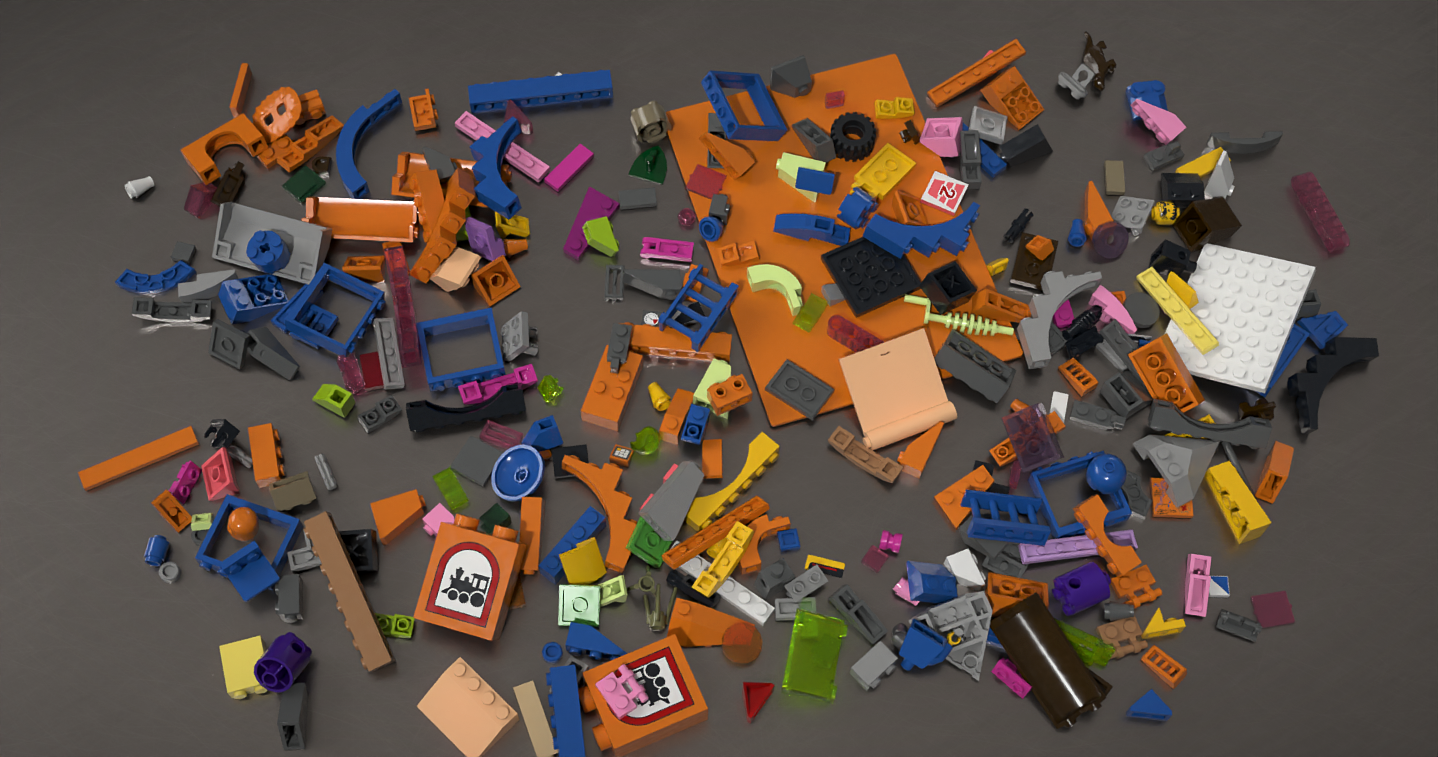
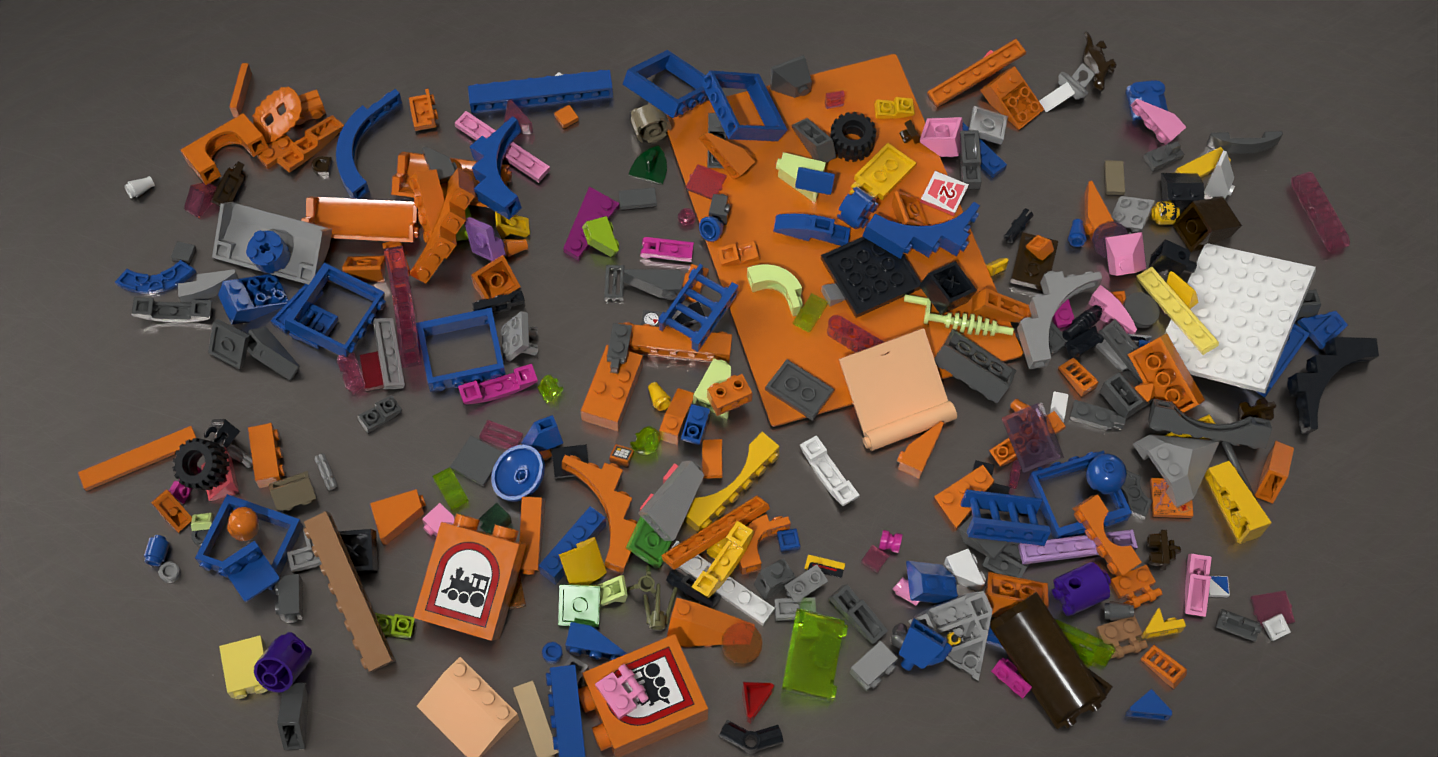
clear green piece [282,165,326,205] -> none
lime slope [312,384,356,418] -> none
black arch [406,383,526,432] -> none
light nougat slope [430,246,481,292] -> none
dark pink tile [544,144,594,192] -> none
medium nougat slope [828,426,904,483] -> none
black slope [999,124,1053,167] -> none
none -> black tyre [172,438,230,490]
none -> black hinge [472,291,525,314]
none -> orange tile [554,105,579,129]
none -> blue window [623,50,709,118]
none -> black piece [719,720,784,755]
none -> white slope [800,435,860,506]
none -> white sticker [1039,82,1075,112]
none -> bright pink slope [1105,232,1146,276]
none -> orange slope [1135,382,1155,402]
none -> dark brown hips [1147,530,1181,570]
none -> white tile [1262,614,1291,641]

